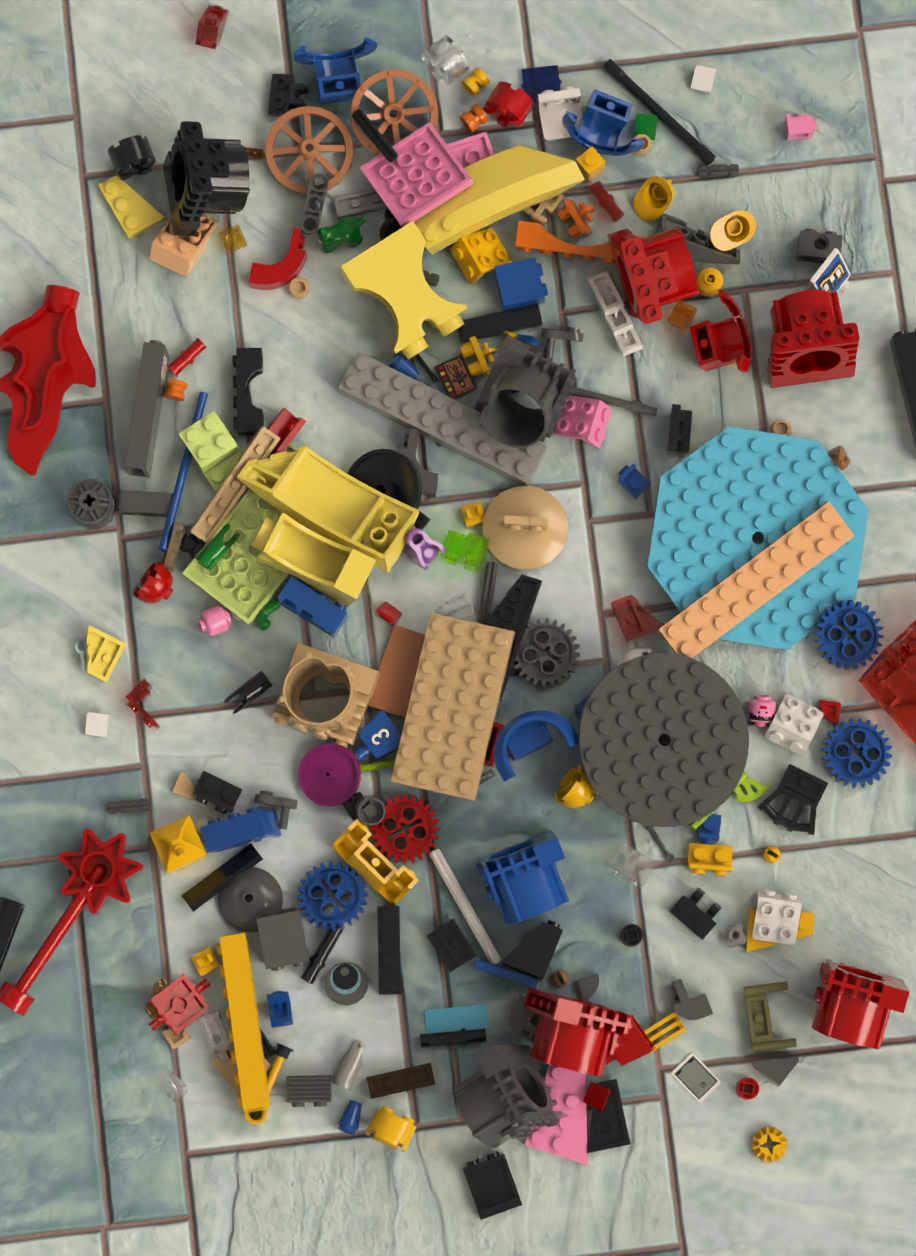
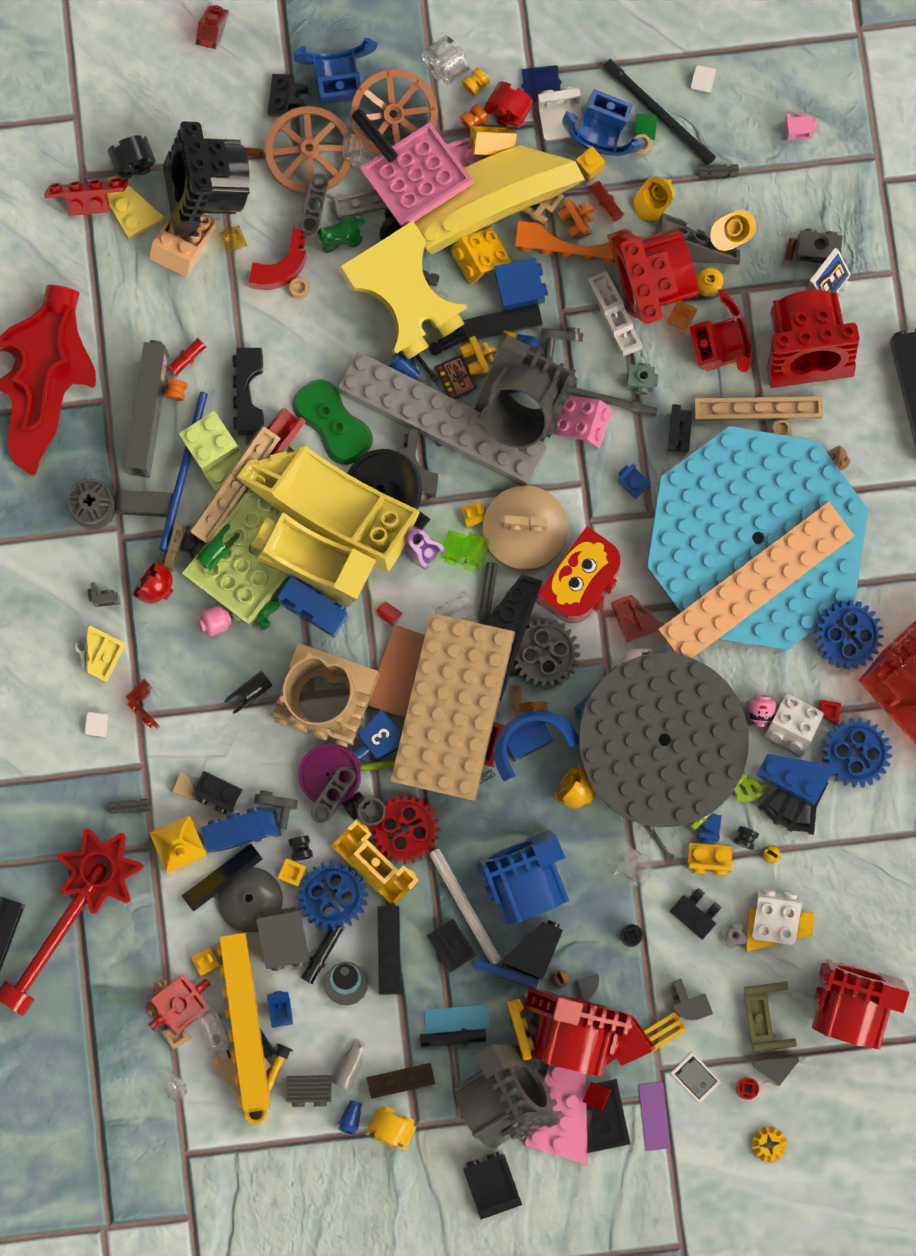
none -> red bracket [44,178,129,216]
none -> dark grey bracket [88,582,121,607]
none -> yellow tile [278,858,306,887]
none -> black wheel [288,835,313,861]
none -> green plate [292,379,373,465]
none -> dark grey beam [311,767,356,823]
none -> clear bracket [342,133,370,166]
none -> black axle [429,328,469,355]
none -> yellow hinge [469,126,516,155]
none -> yellow hinge [507,999,534,1061]
none -> clear orange plate [513,686,548,712]
none -> red brick [536,526,621,623]
none -> sand green brick [627,363,658,395]
none -> medium lavender sticker [639,1082,671,1151]
none -> tan plate [694,396,823,421]
none -> black wheel [733,826,759,850]
none -> blue wedge [756,754,835,807]
none -> clear orange piece [783,233,798,266]

